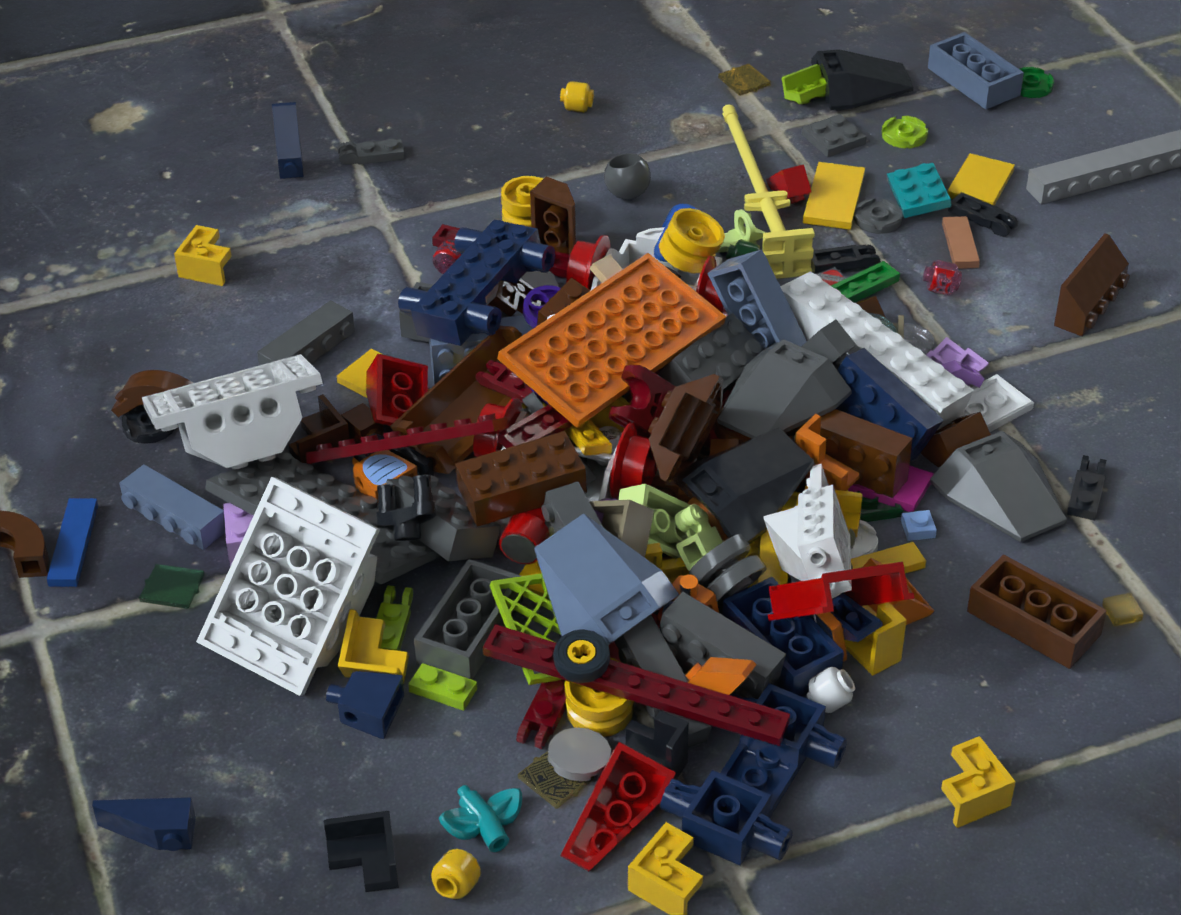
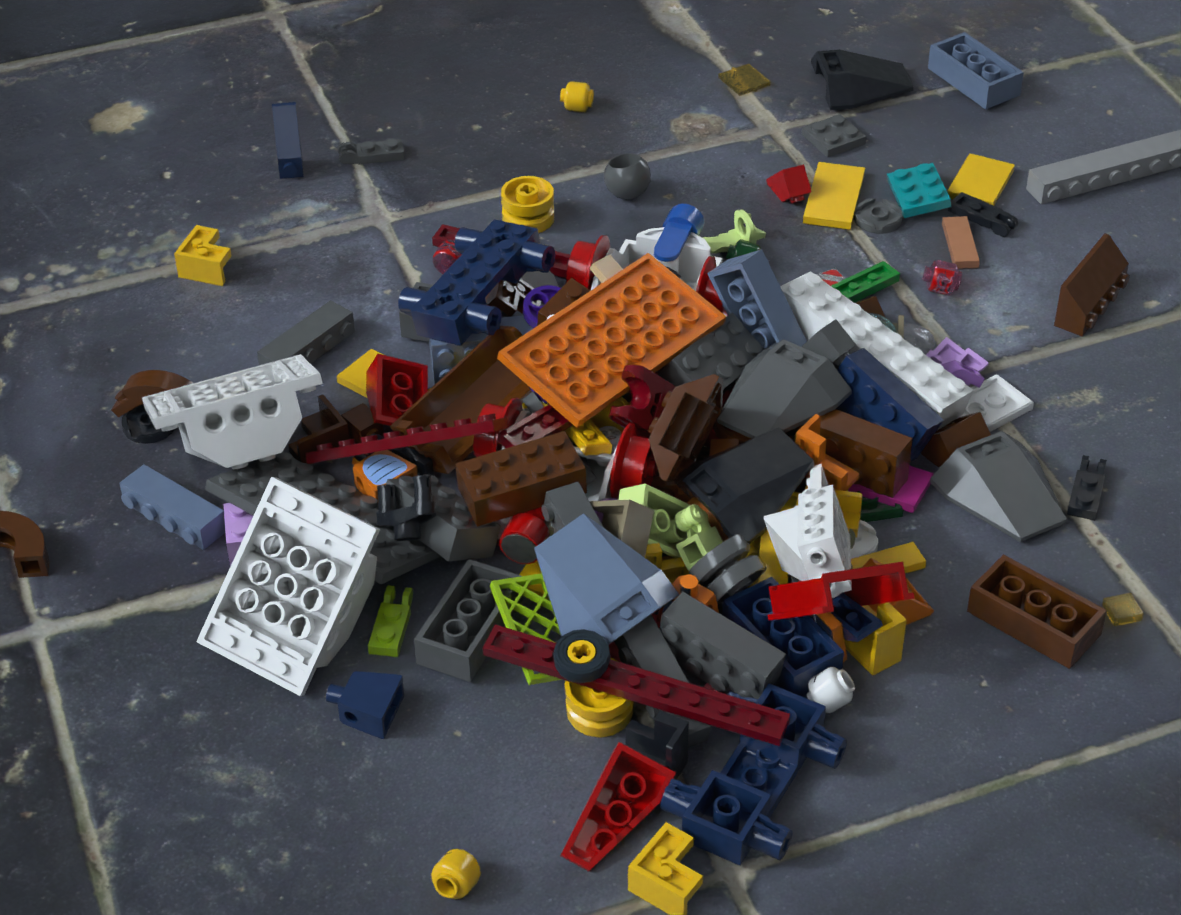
blue tile [46,498,98,587] -> none
dark blue slope [92,797,196,851] -> none
clear green piece [139,564,205,609] -> none
black panel [324,811,399,893] -> none
yellow panel [338,609,409,684] -> none
lime plate [408,663,477,711] -> none
teal plant [439,785,522,852] -> none
dark red hinge [475,360,532,404] -> none
dark red hinge [516,680,566,749] -> none
clear yellow piece [518,751,594,809] -> none
reddish brown slope [530,176,576,255] -> none
light grey tile [548,727,611,781] -> none
yellow wheel [659,208,725,274] -> none
orange slope [685,657,757,695] -> none
light yellow piece [722,104,815,279] -> none
lime bracket [782,64,827,104] -> none
black hinge [811,244,881,274] -> none
lime tile [882,116,928,148] -> none
light blue plate [901,510,937,541] -> none
yellow panel [941,736,1016,828] -> none
green tile [1020,67,1055,98] -> none

